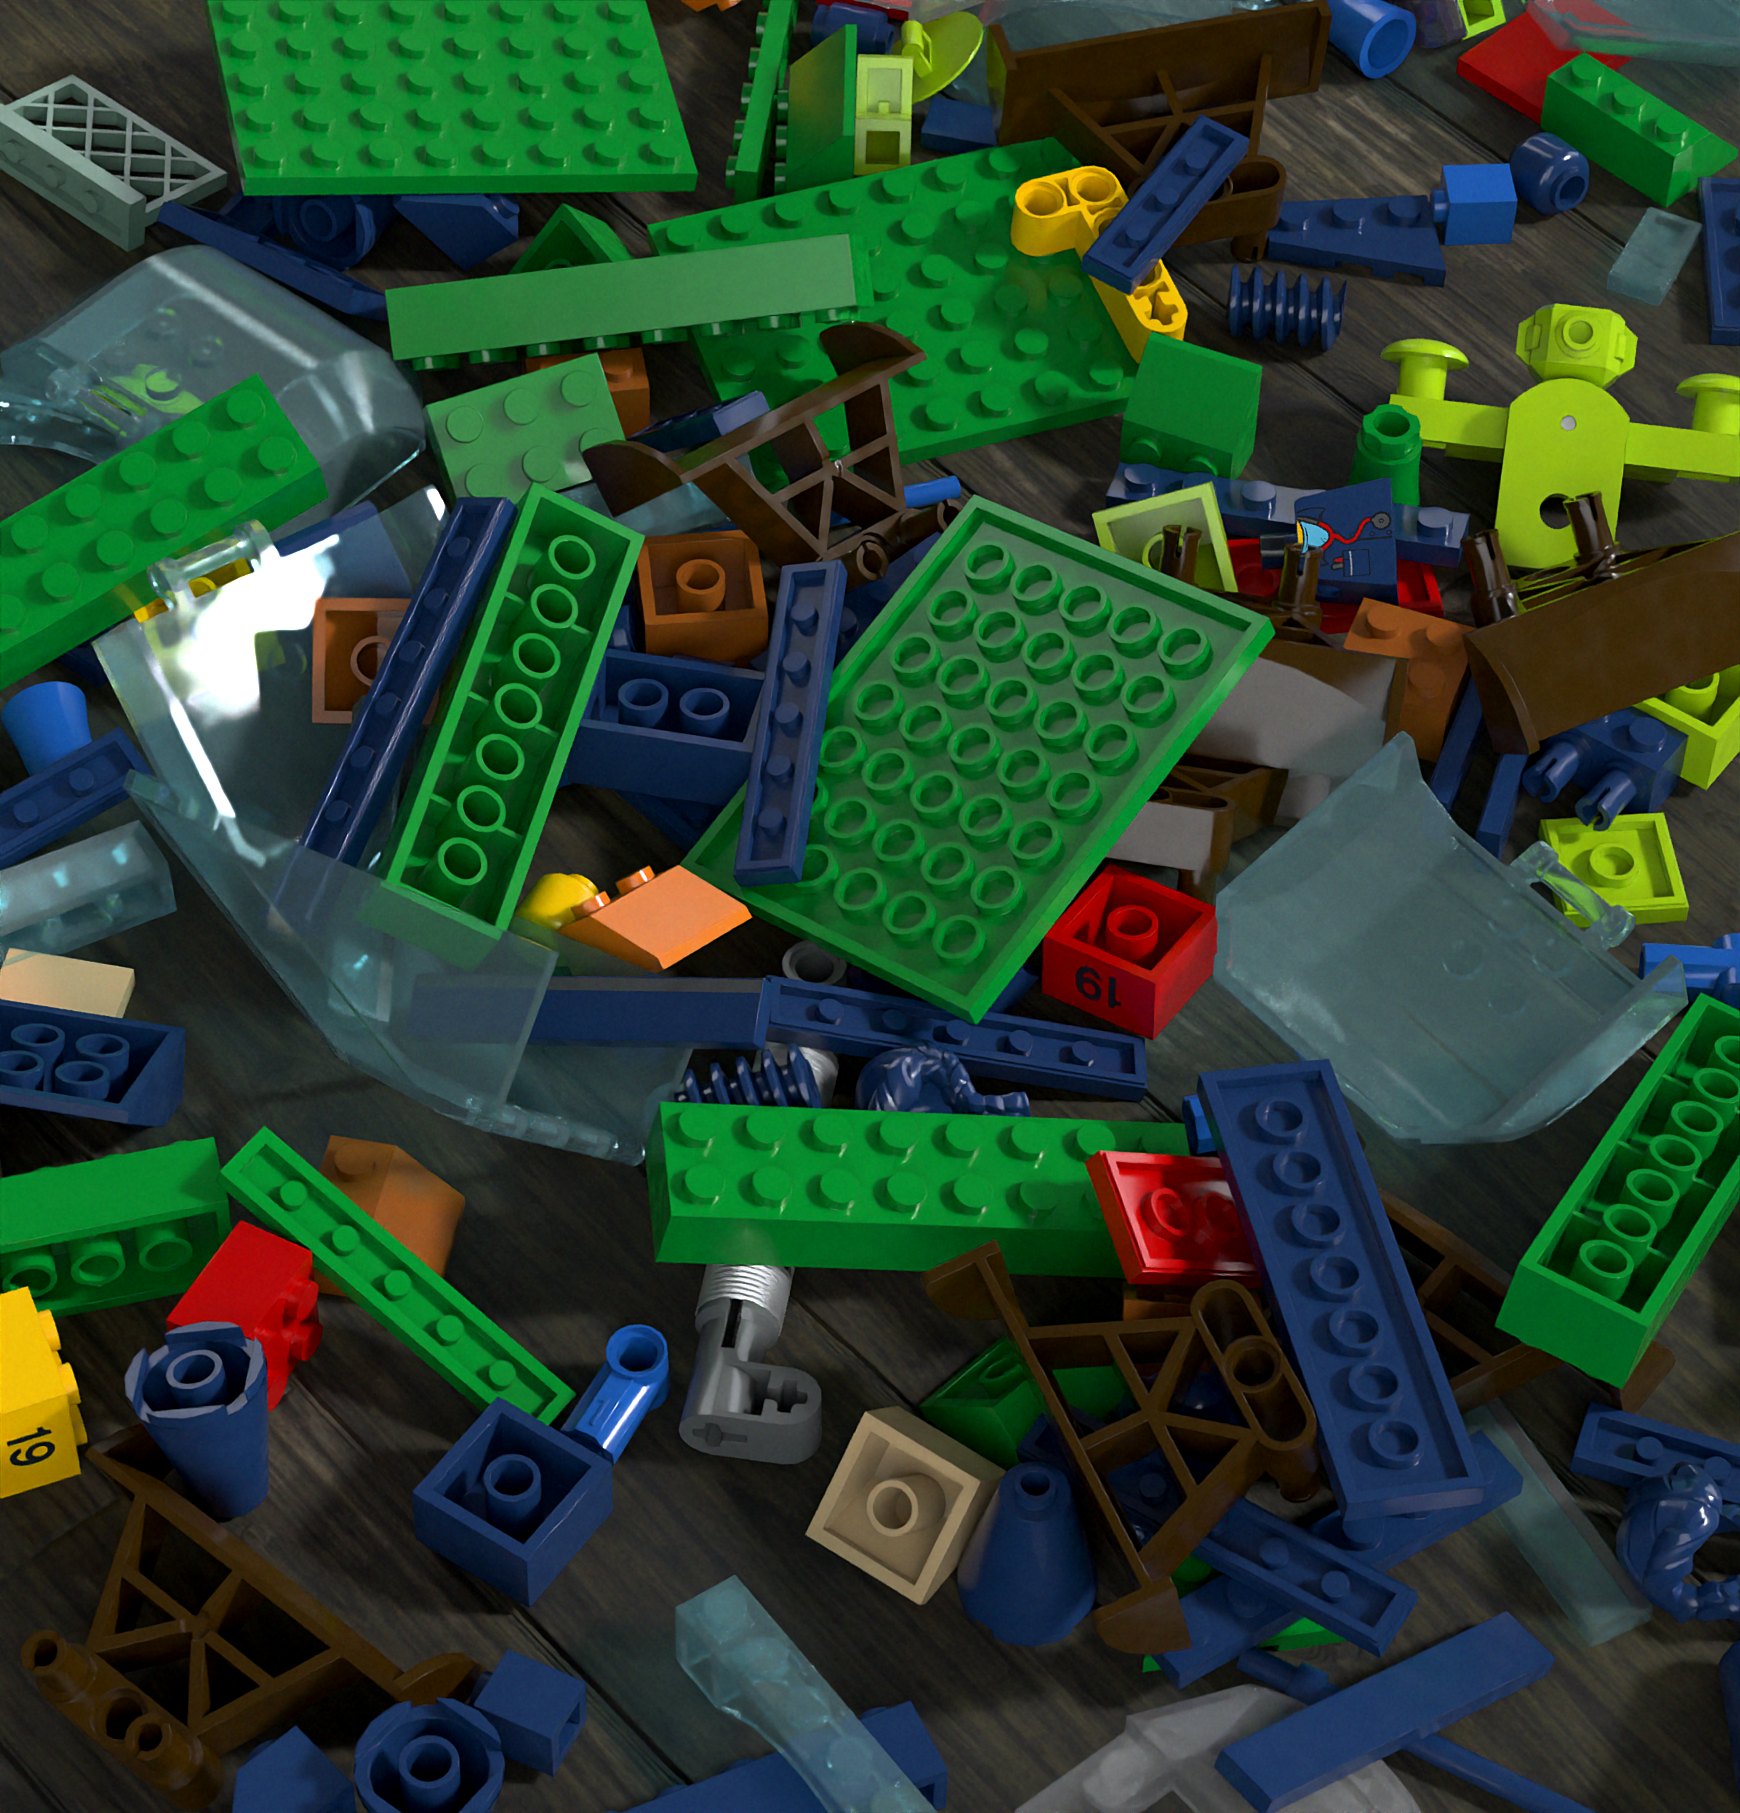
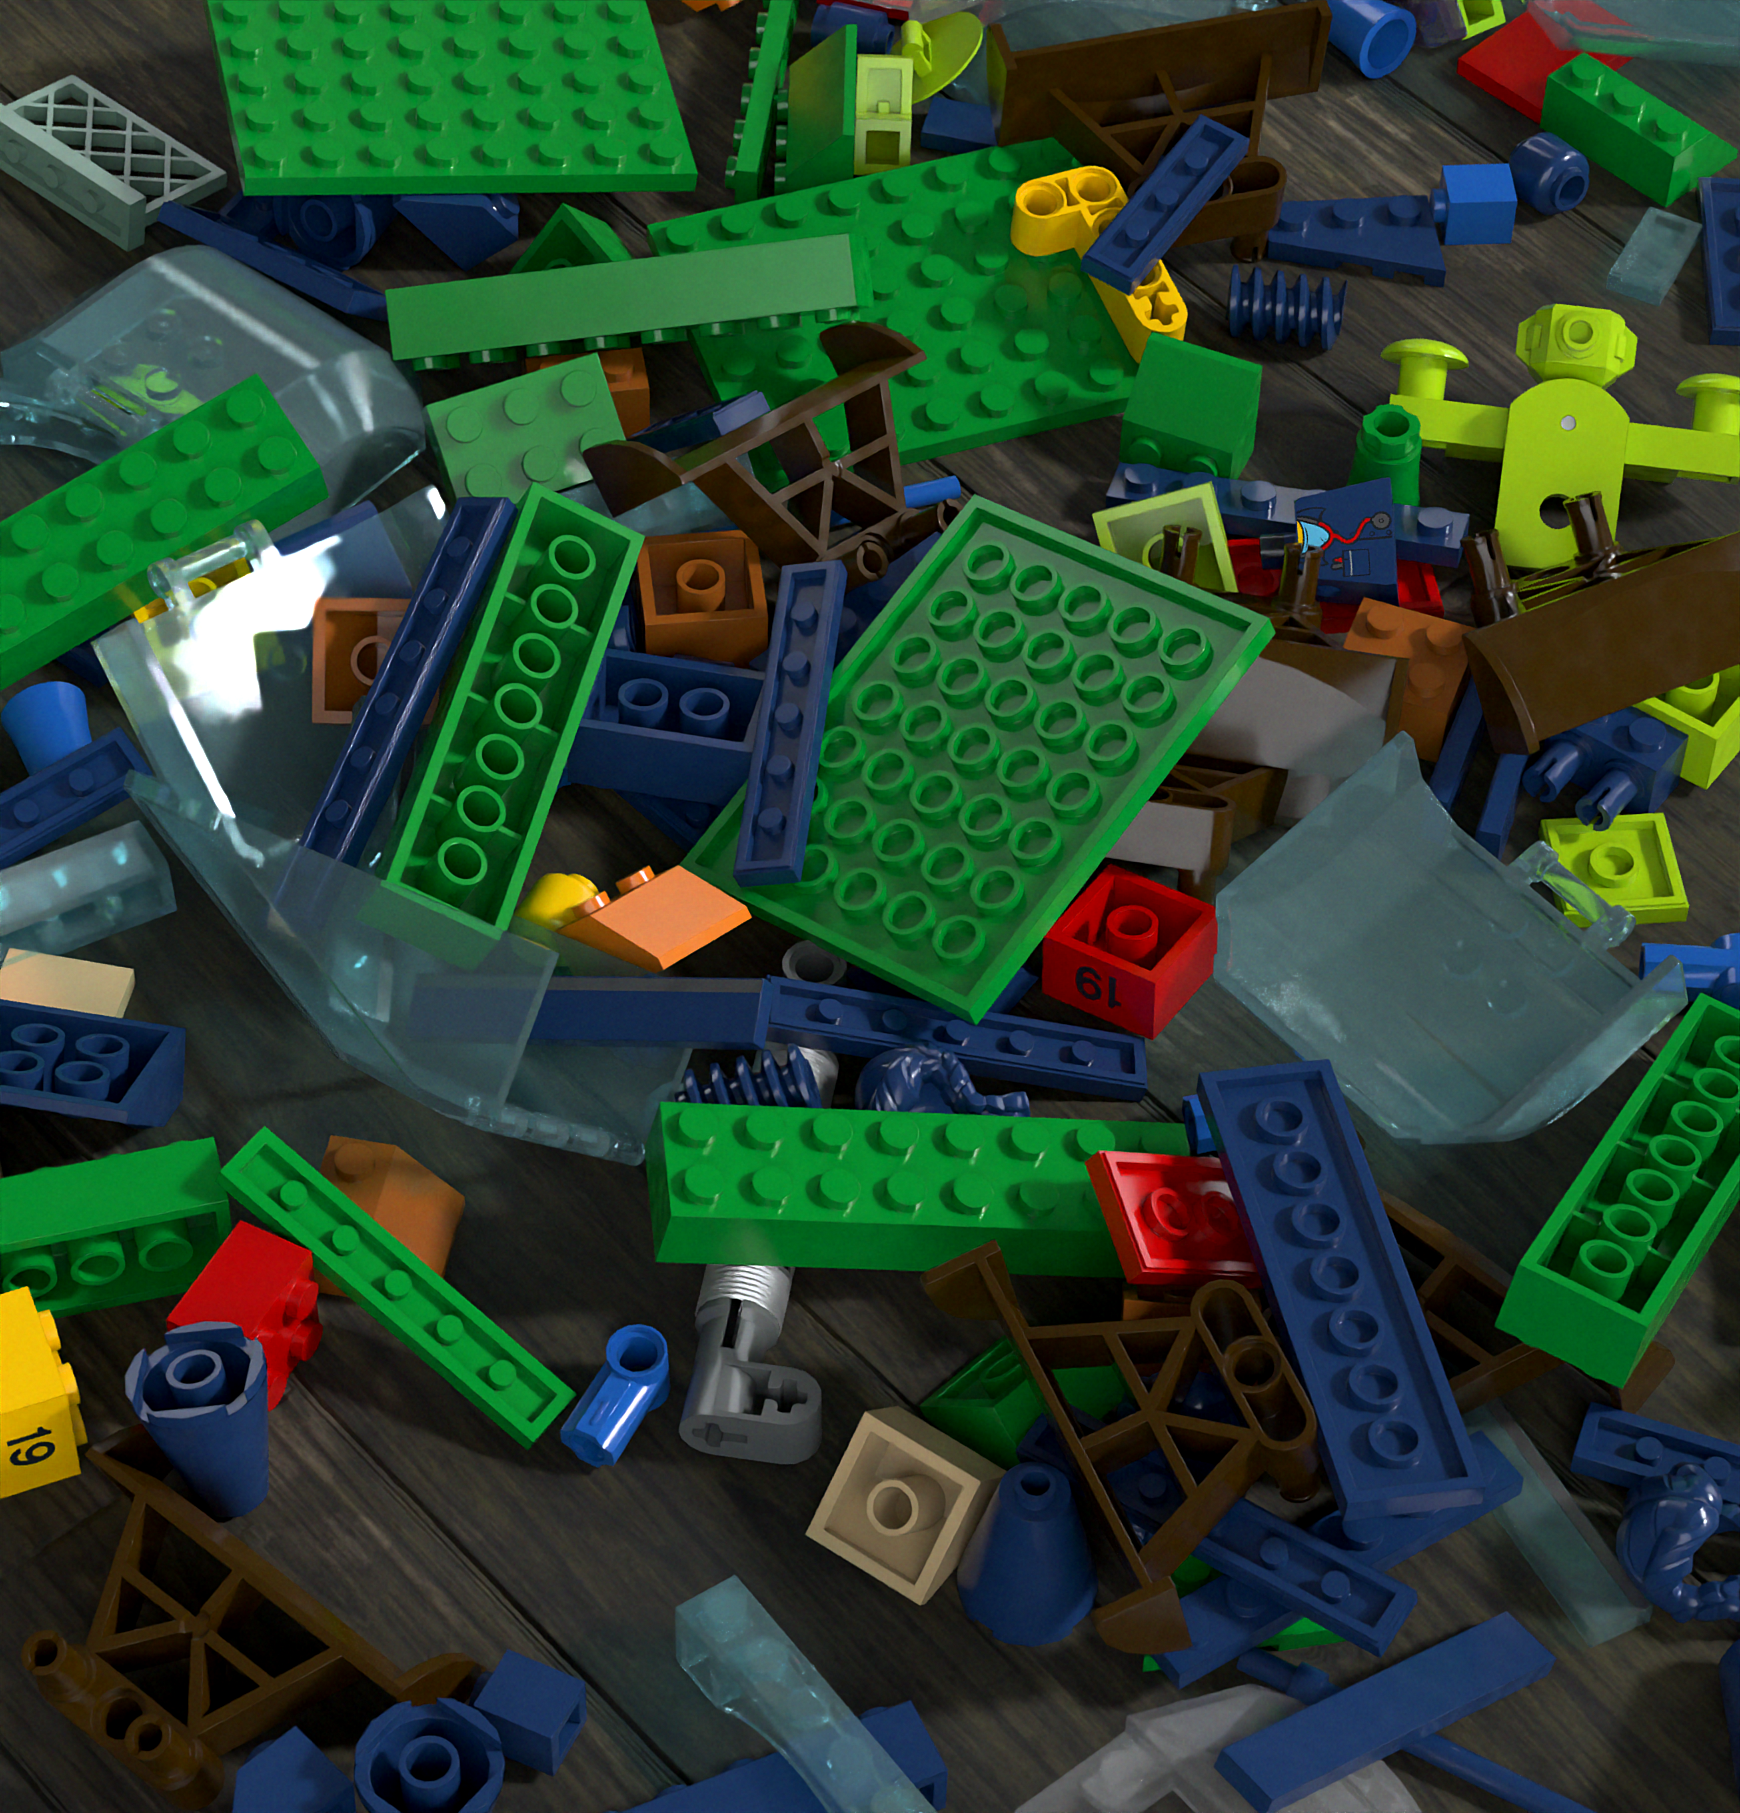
dark blue brick [412,1396,613,1608] -> none

